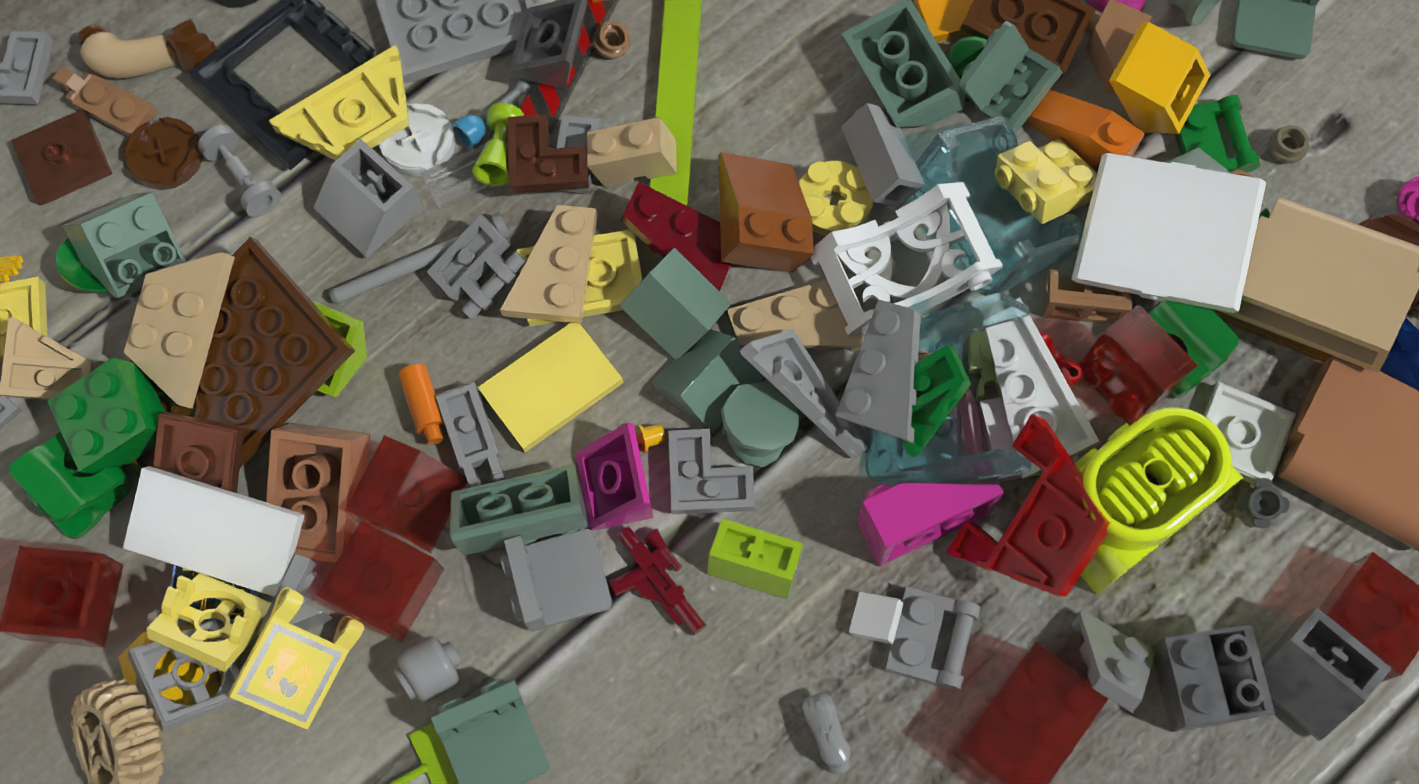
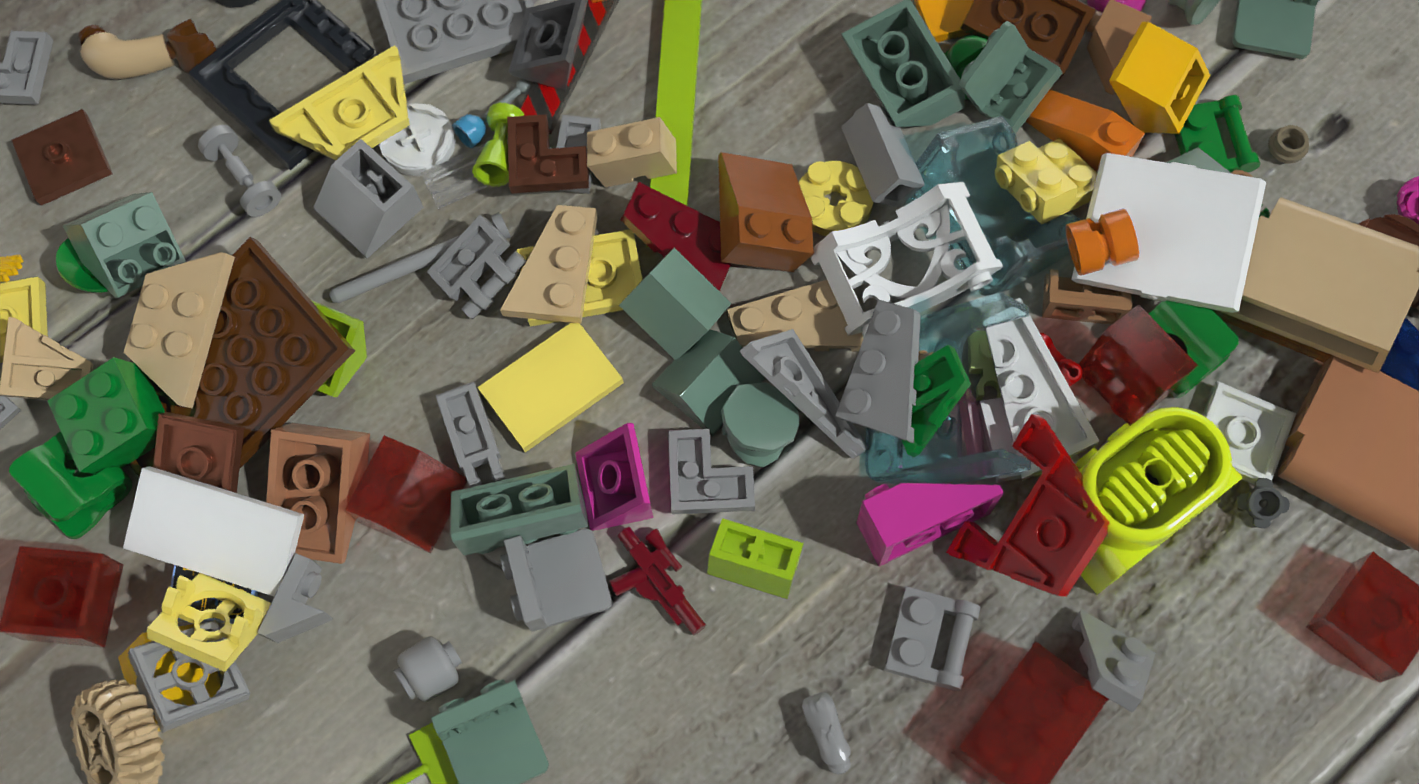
medium nougat hinge [53,67,158,137] -> none
reddish brown tile [124,117,203,190] -> none
light yellow flag [228,587,364,730] -> none
clear red brick [316,520,444,643] -> none
orange cylinder [398,364,445,445] -> none
medium nougat plate [593,21,630,59] -> none
yellow piece [636,424,666,453] -> none
white tile [849,592,904,644] -> none
flat silver slope [1151,624,1275,732] -> none
flat silver slope [1261,607,1391,741] -> none
none -> orange wheel [1065,208,1139,276]

